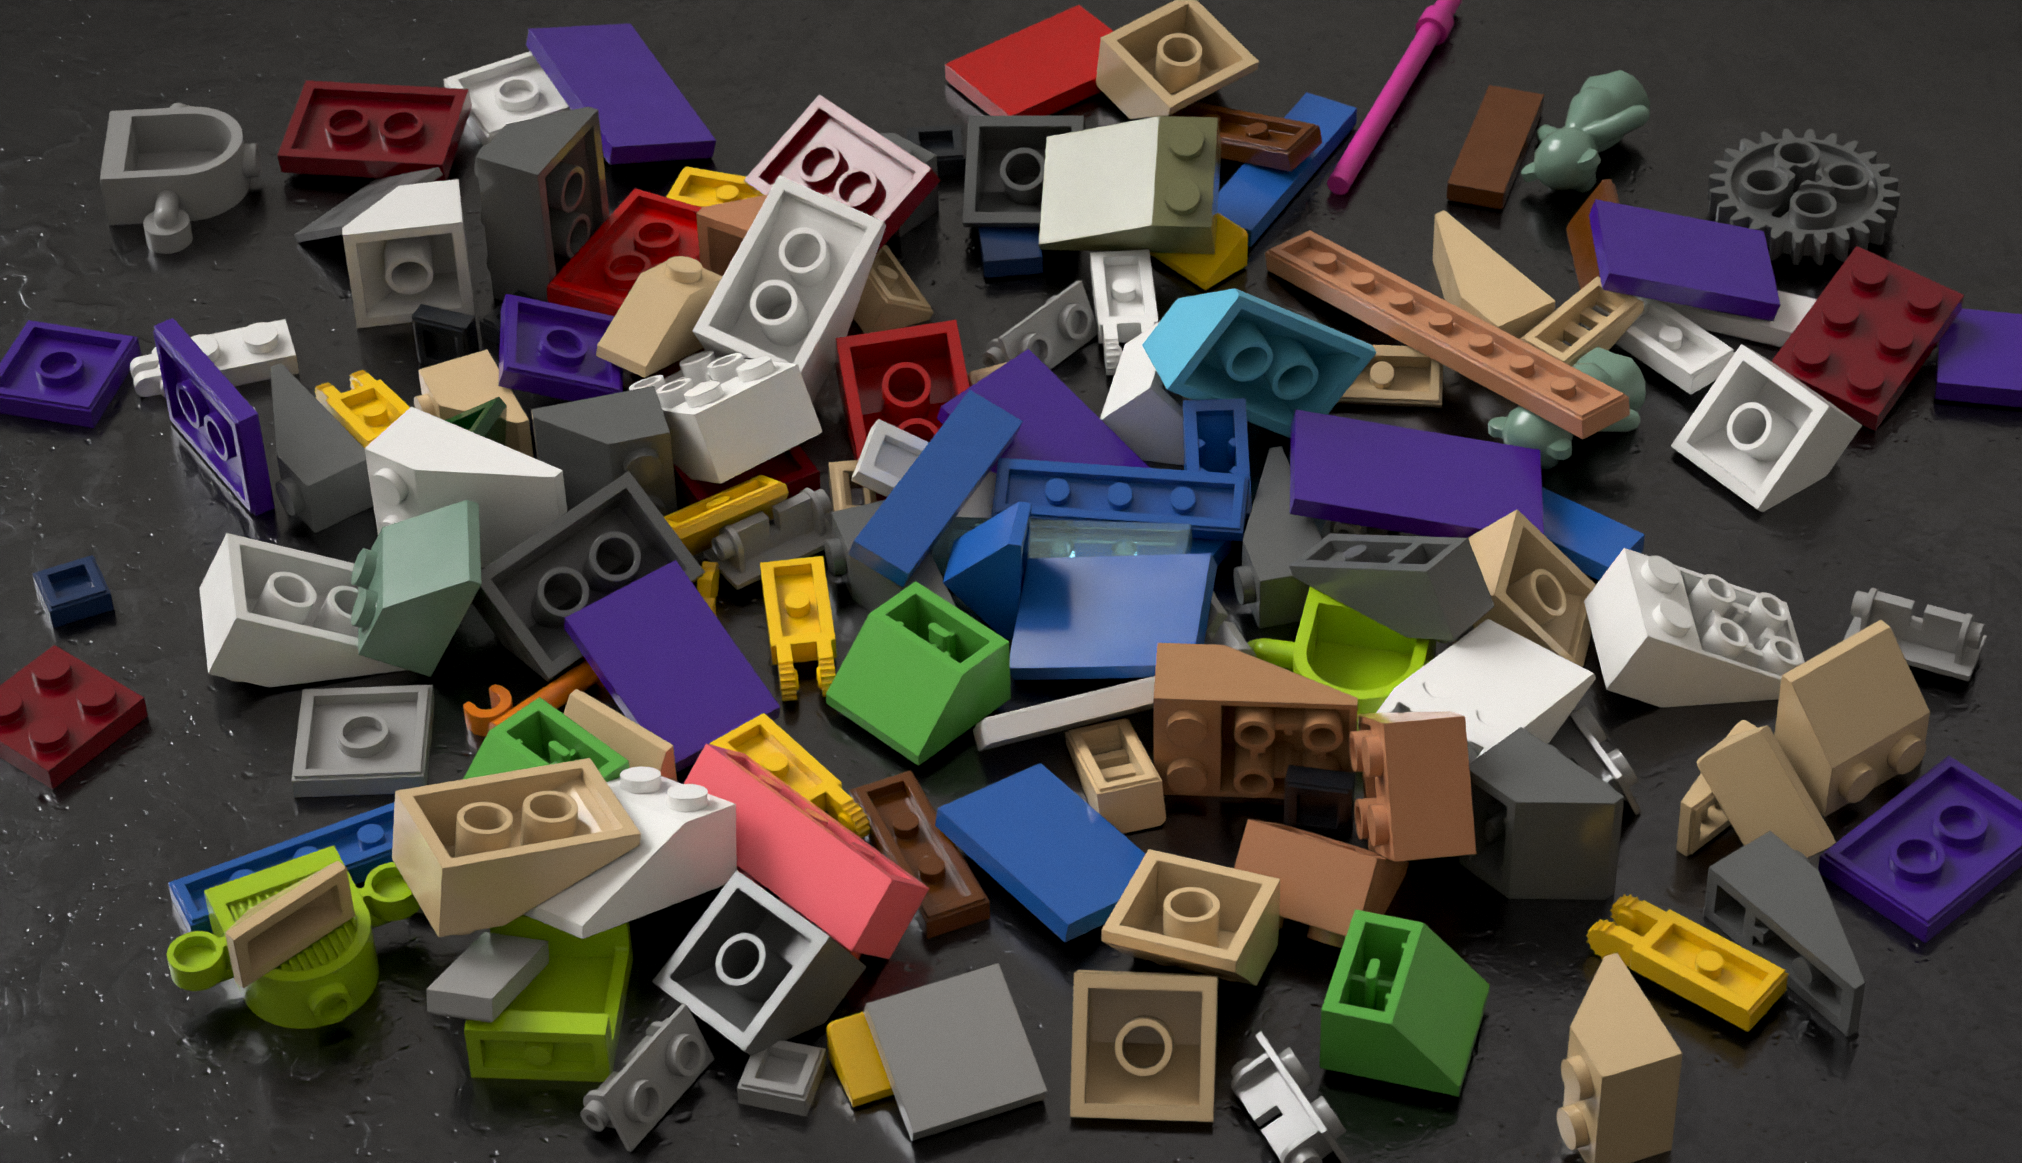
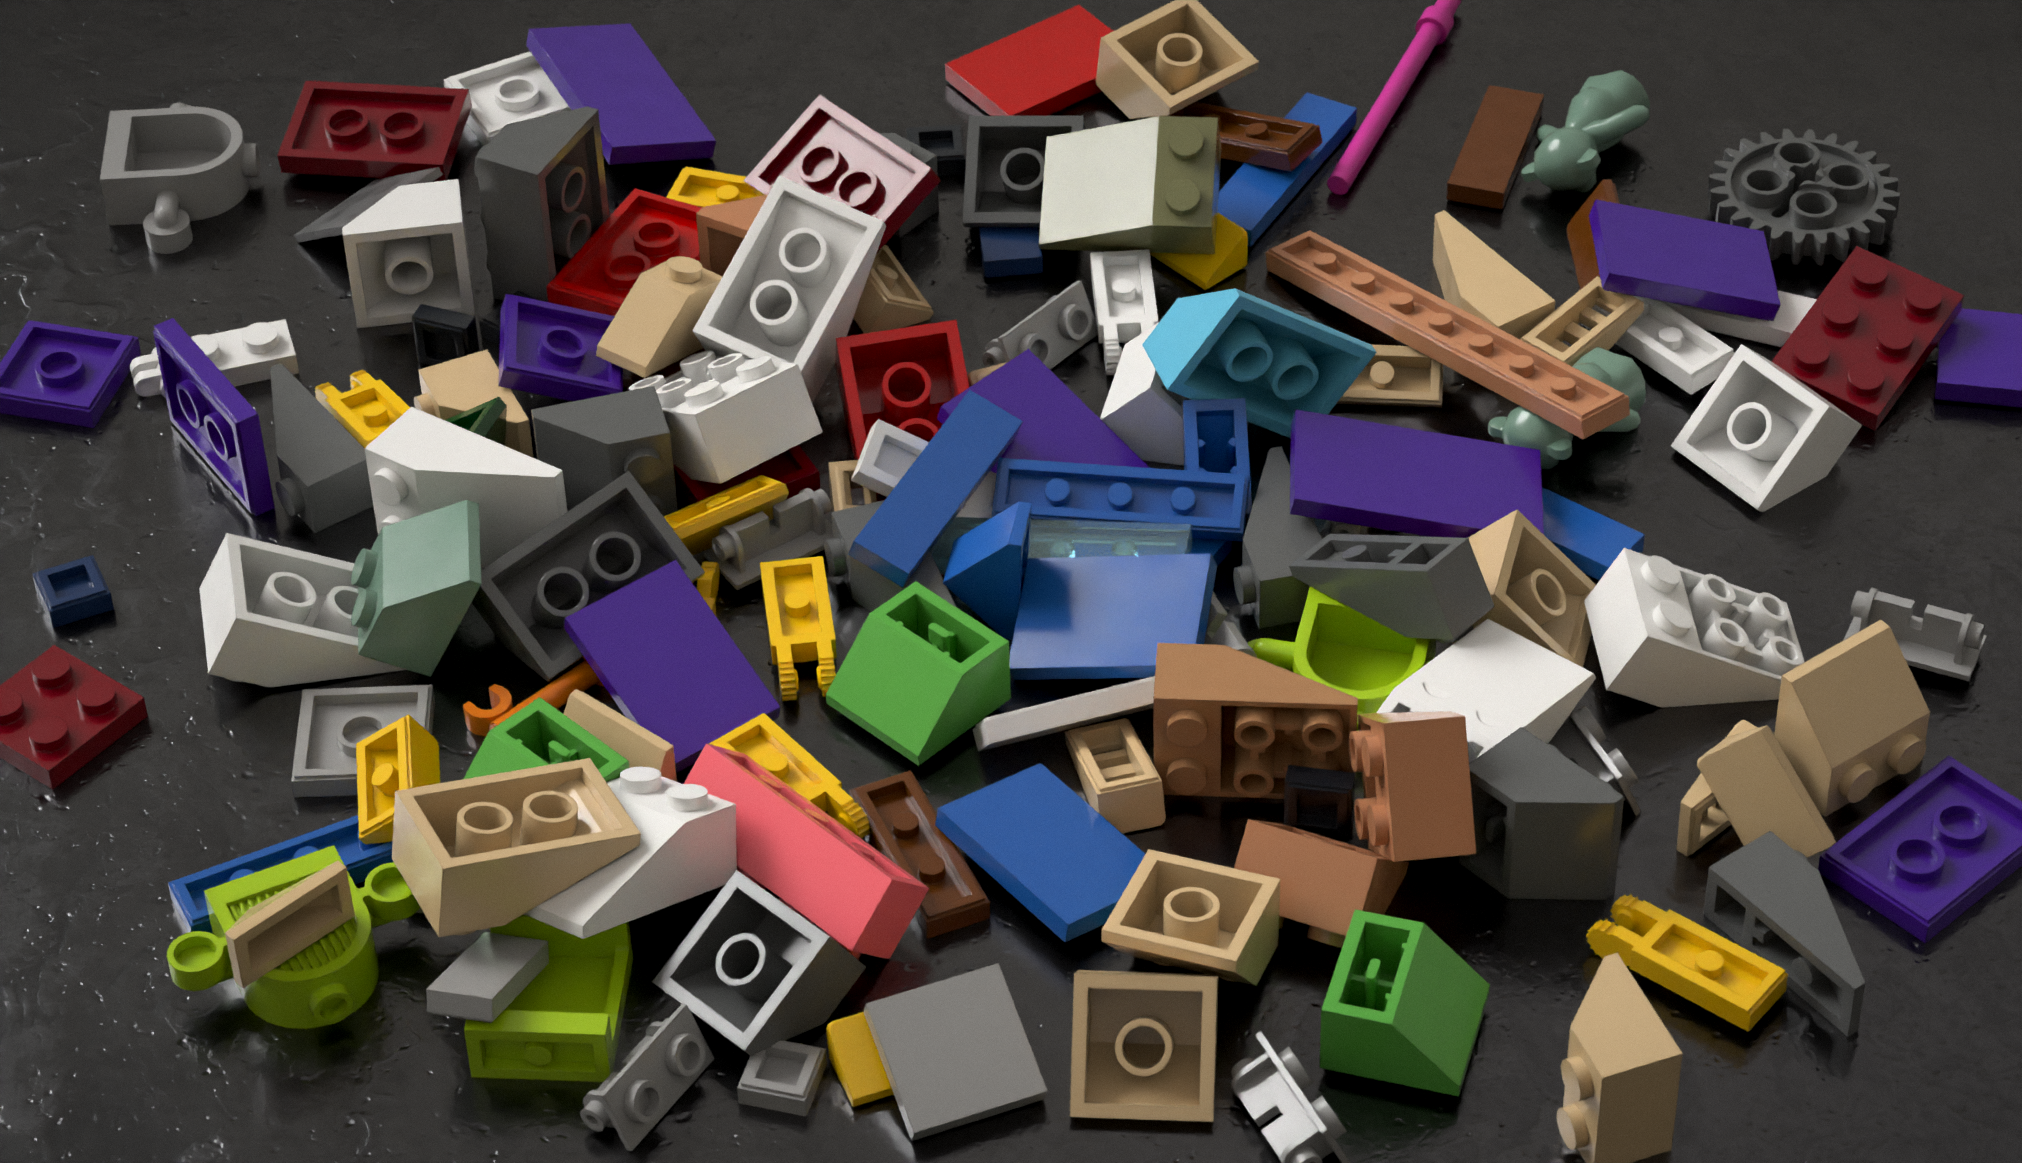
none -> yellow slope [356,714,441,845]

